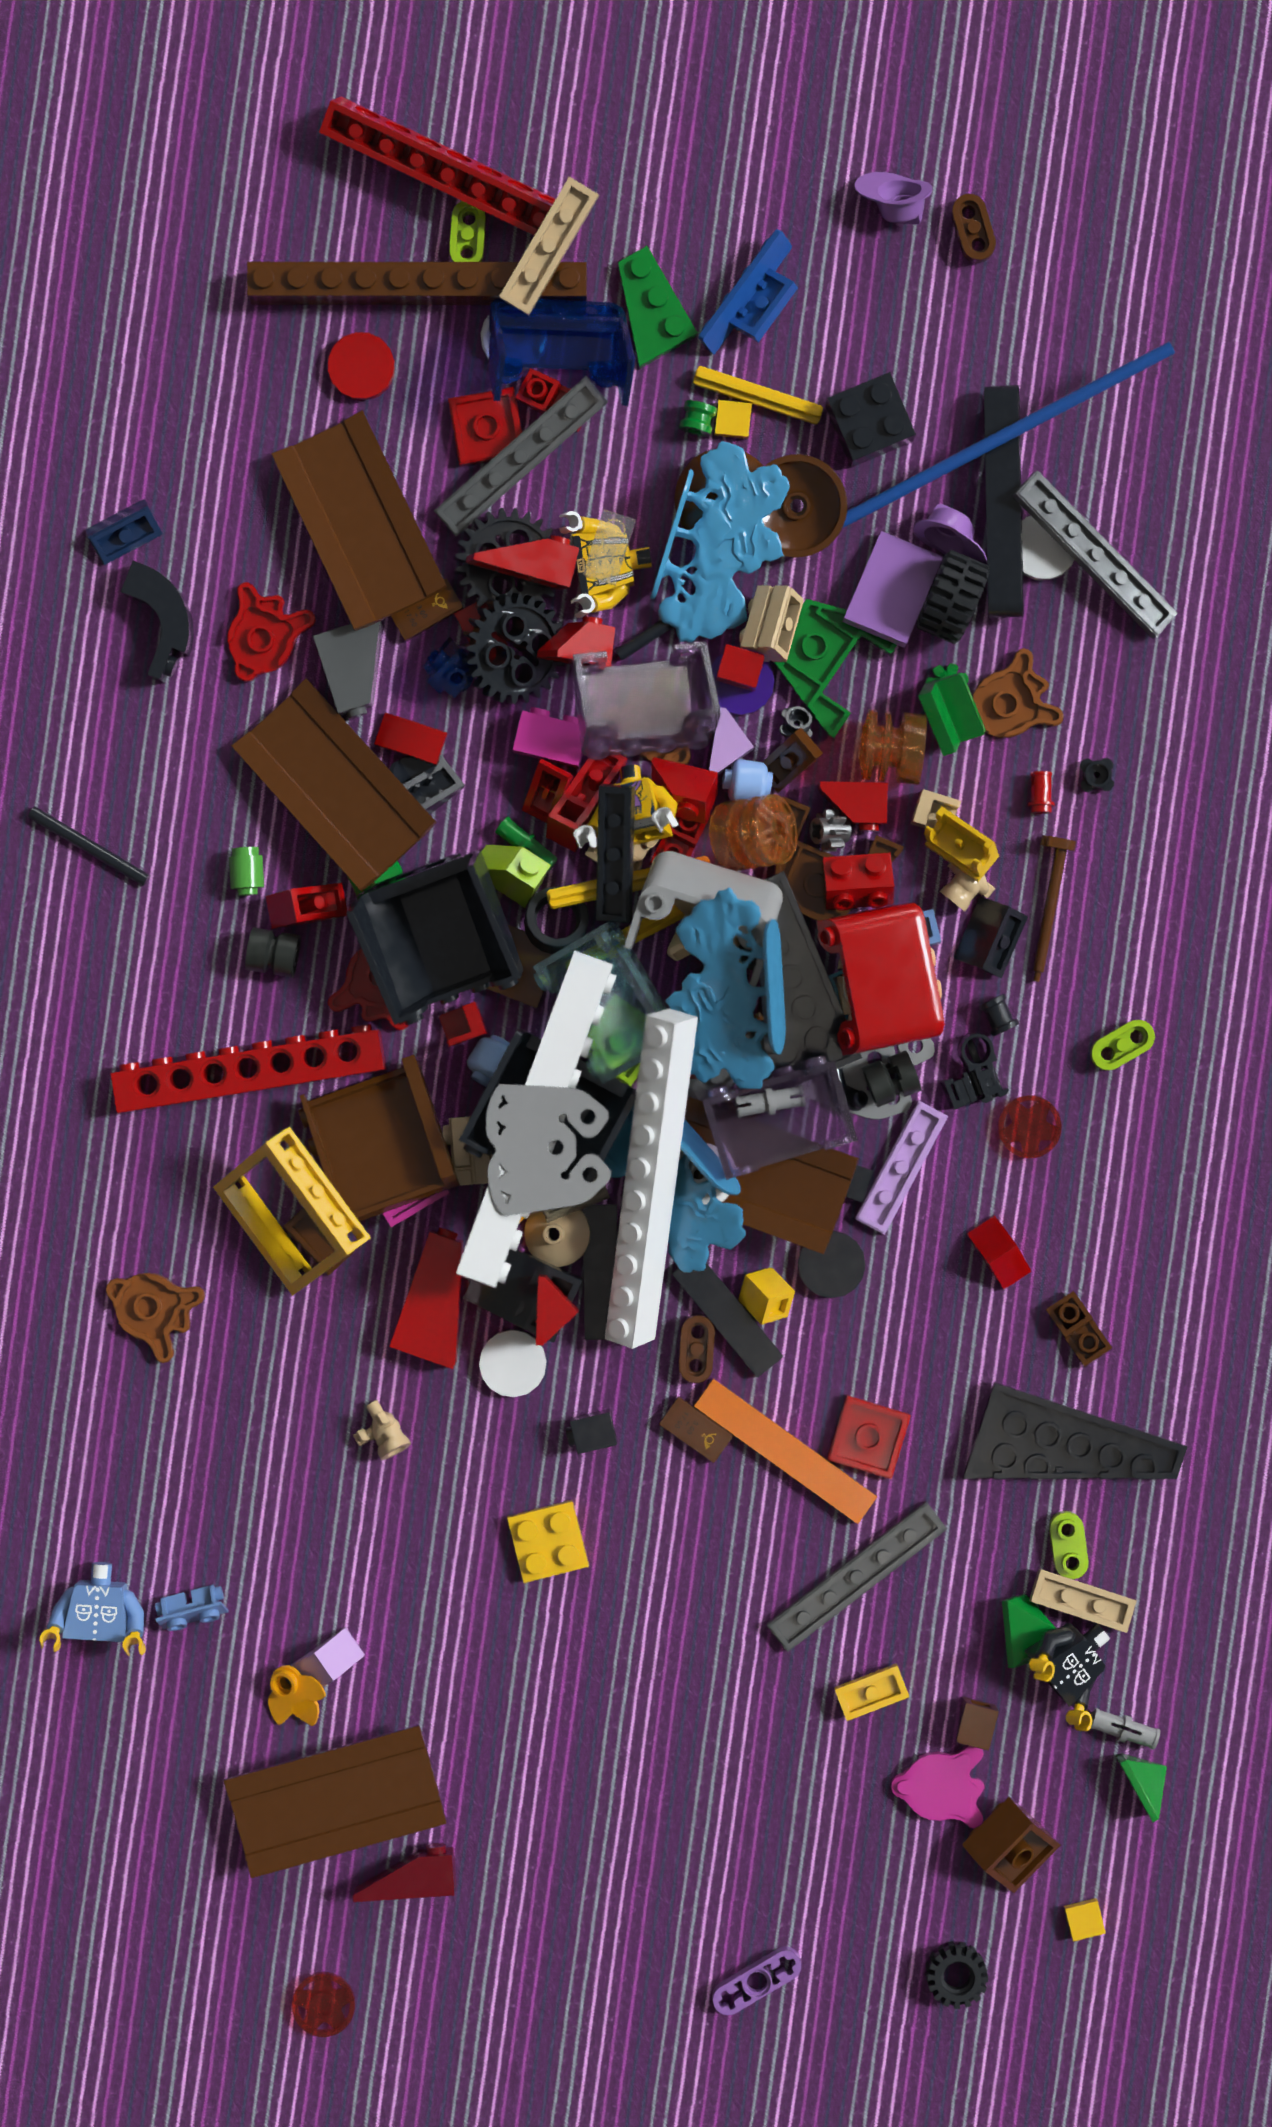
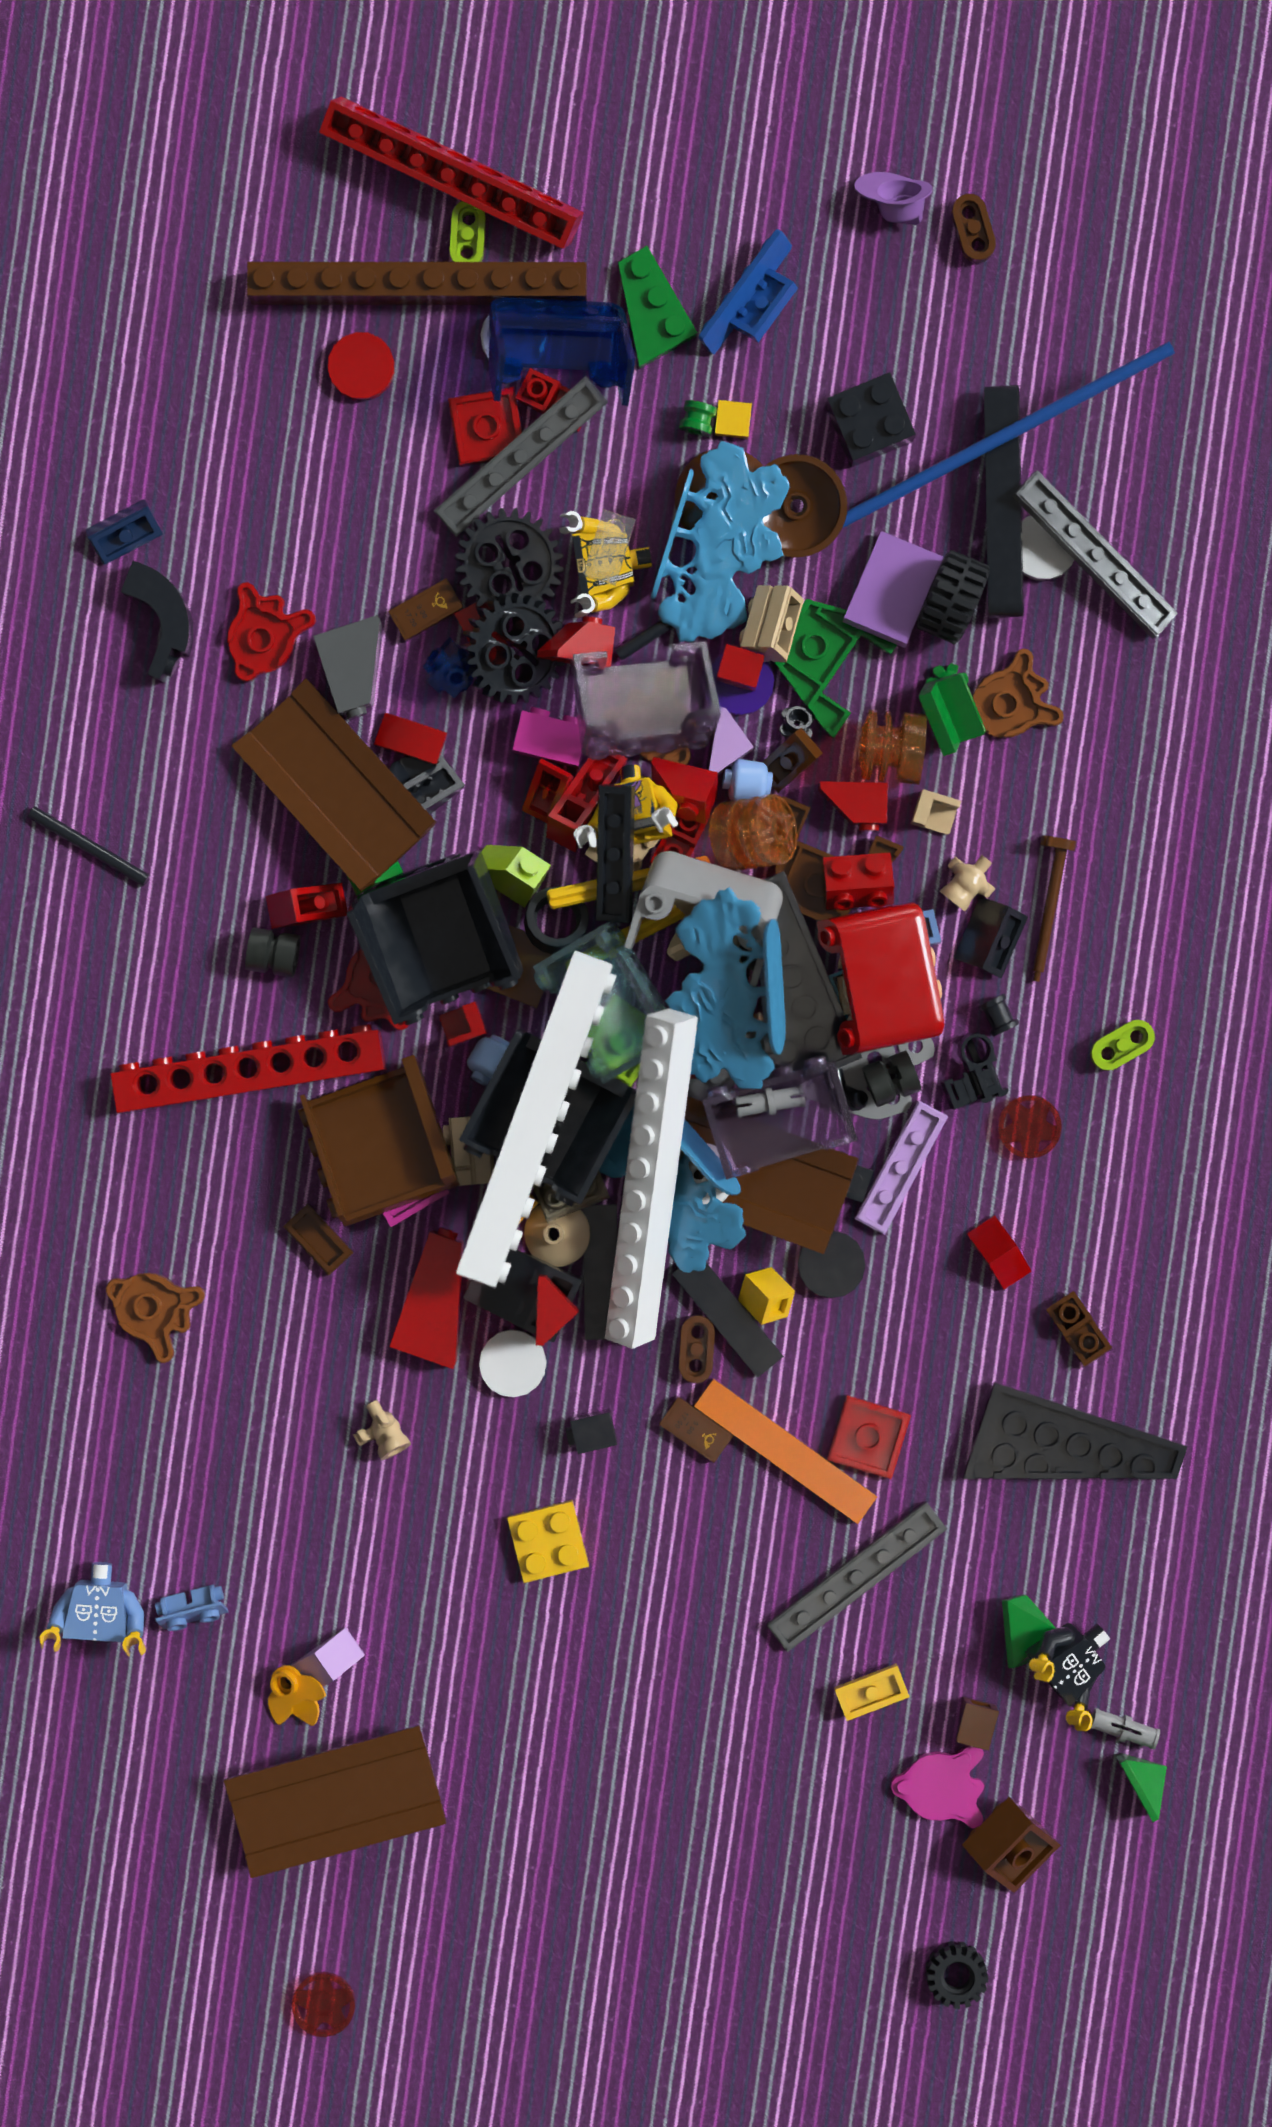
yellow window [213,1127,371,1296] -> none
bright green brick [229,847,264,896] -> none
reddish brown hinge [271,410,447,631] -> none
dark red slope [353,1843,456,1902] -> none
red slope [465,535,579,590] -> none
light grey piece [486,1084,611,1216] -> none
green axle [495,816,557,872] -> none
tan plate [499,177,599,316] -> none
yellow axle [693,366,823,425] -> none
medium lavender beam [713,1946,801,2015] -> none
flat silver gear [809,809,852,852] -> none
medium lavender piece [913,504,987,564] -> none
yellow hinge [924,806,999,882] -> none
red pin [1028,771,1055,814] -> none
tan plate [1029,1569,1137,1633] -> none
lime plate [1049,1511,1089,1579] -> none
yellow tile [1064,1898,1106,1942] -> none
black plate [1080,758,1114,792] -> none

